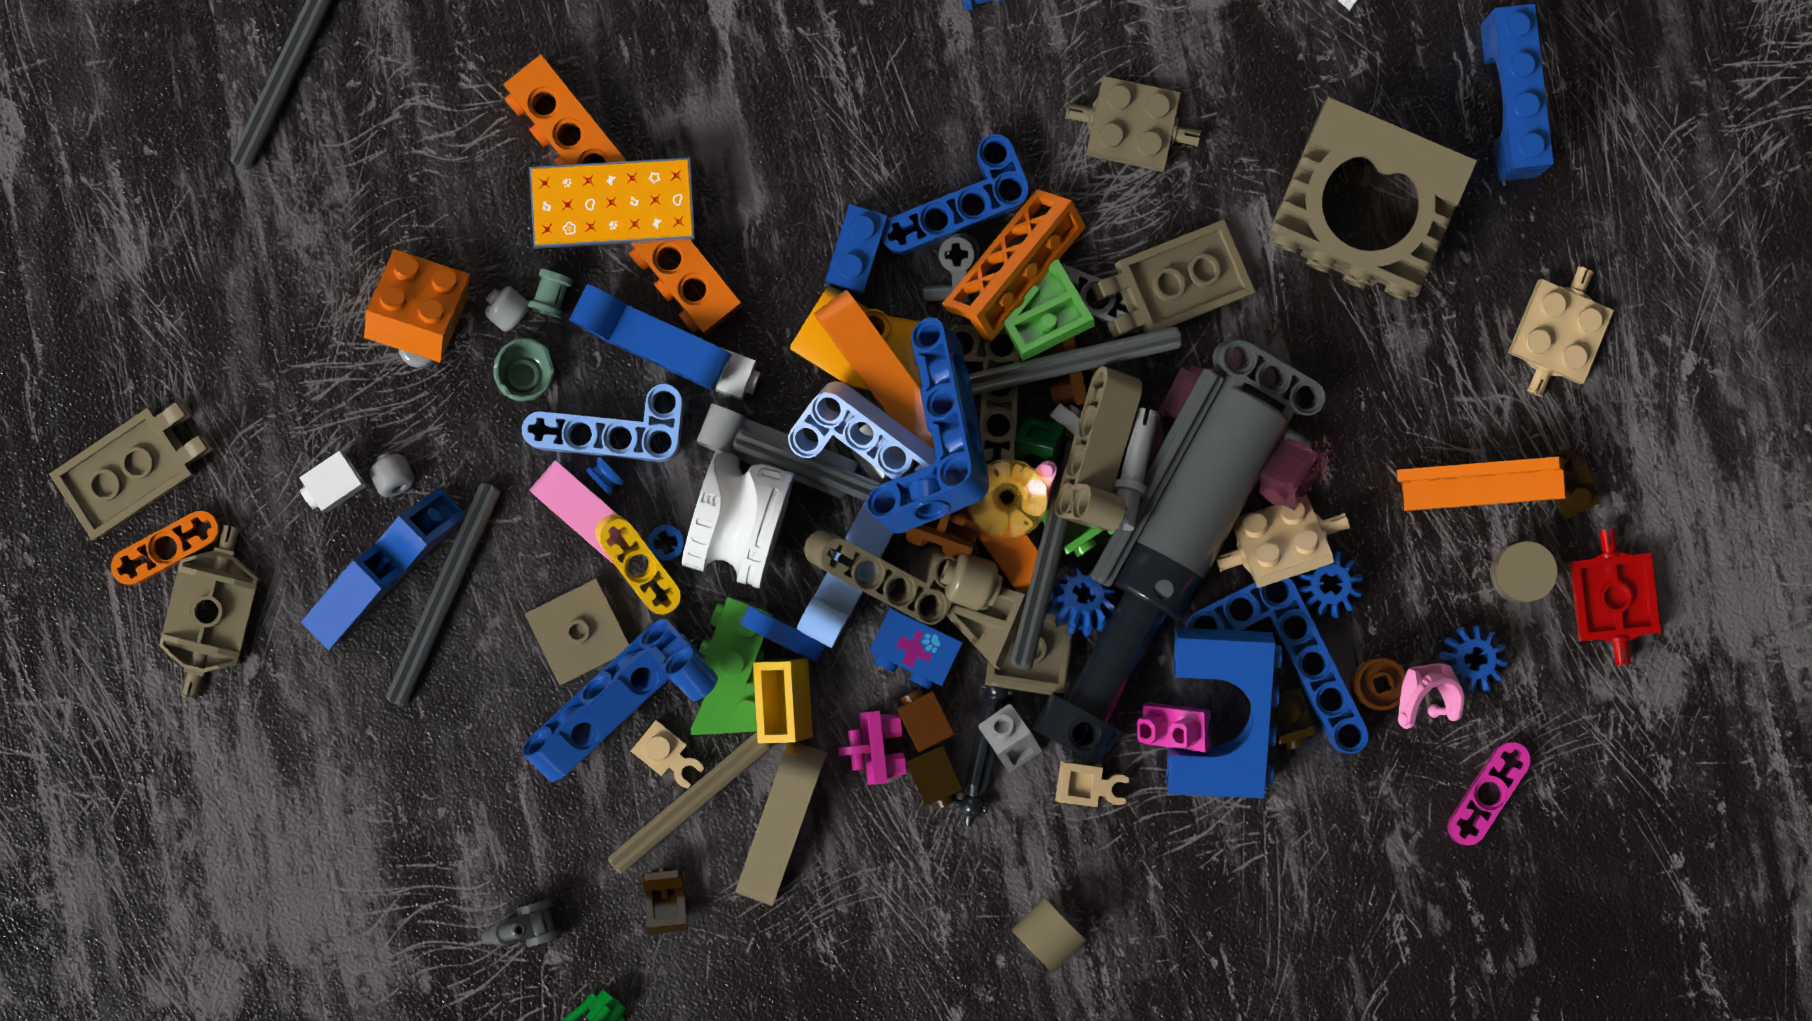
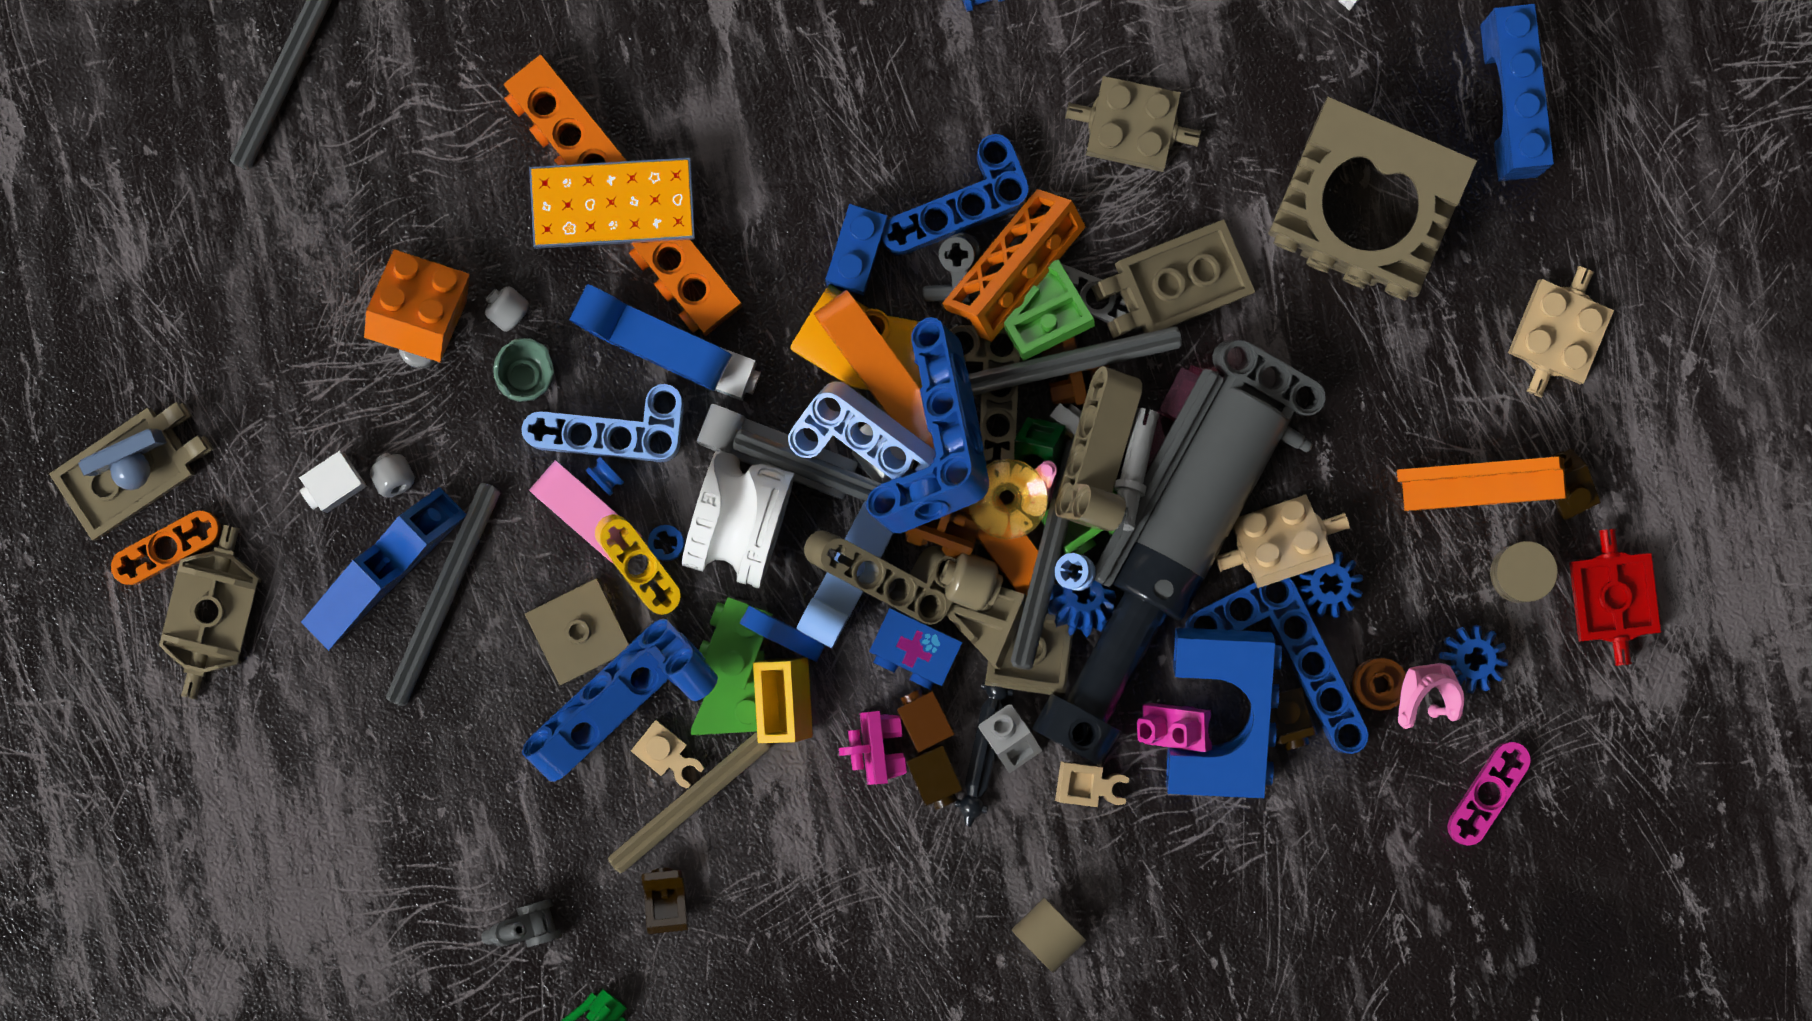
sand green bush [527,269,573,318] -> none
dark tan beam [735,742,828,906] -> none
clear pink brick [1259,437,1319,511] -> none
none -> sand blue tile [78,429,167,490]
none -> light blue bush [1055,553,1096,591]

